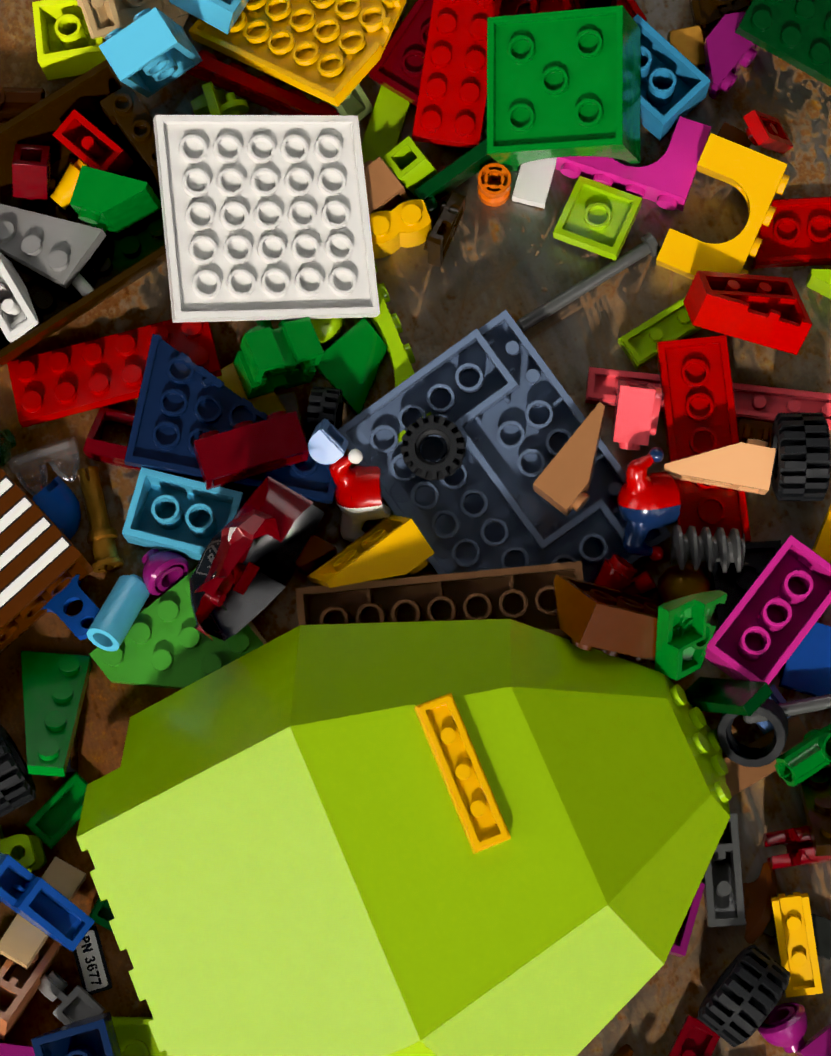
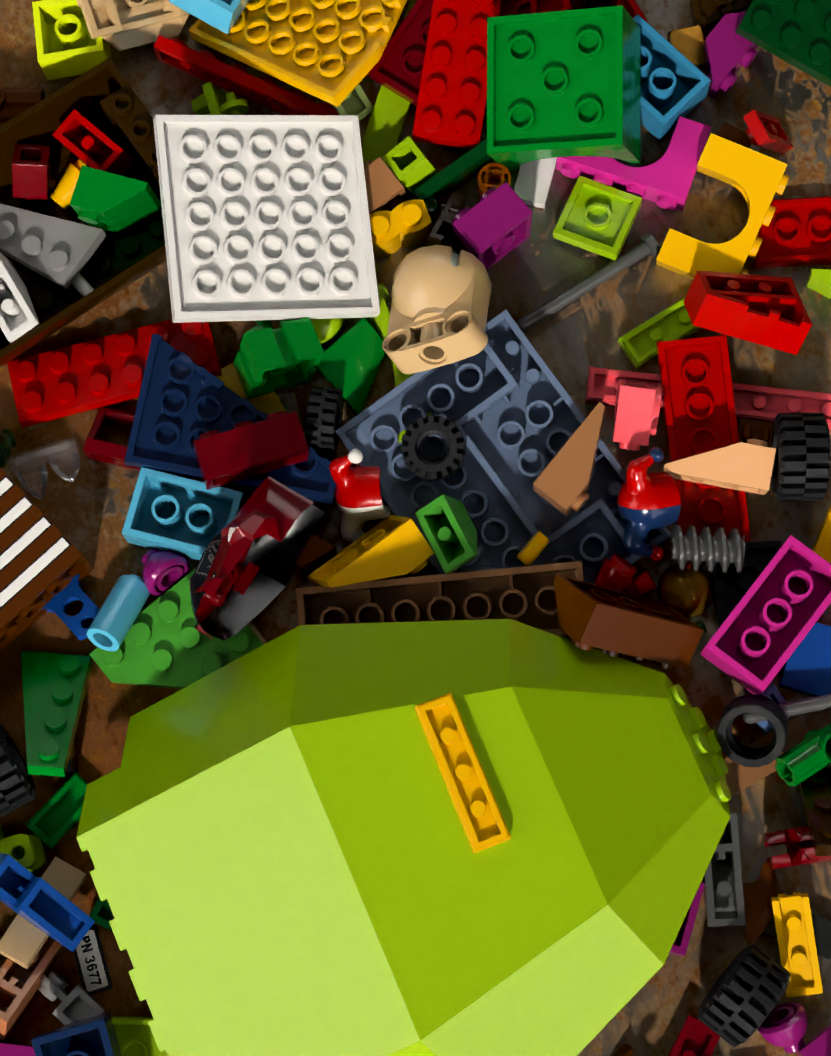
blue brick [32,476,82,540] -> none
pearl gold pin [77,466,124,573] -> none
medium azure brick [98,7,203,98] -> none
brick [308,418,349,465] -> none
green slope [655,590,727,681] -> none
dark green tile [685,677,773,716] -> none
none -> tan piece [382,245,492,374]
none -> bright green slope [415,494,477,574]
none -> magenta brick [452,182,532,270]
none -> yellow tile [516,531,549,566]

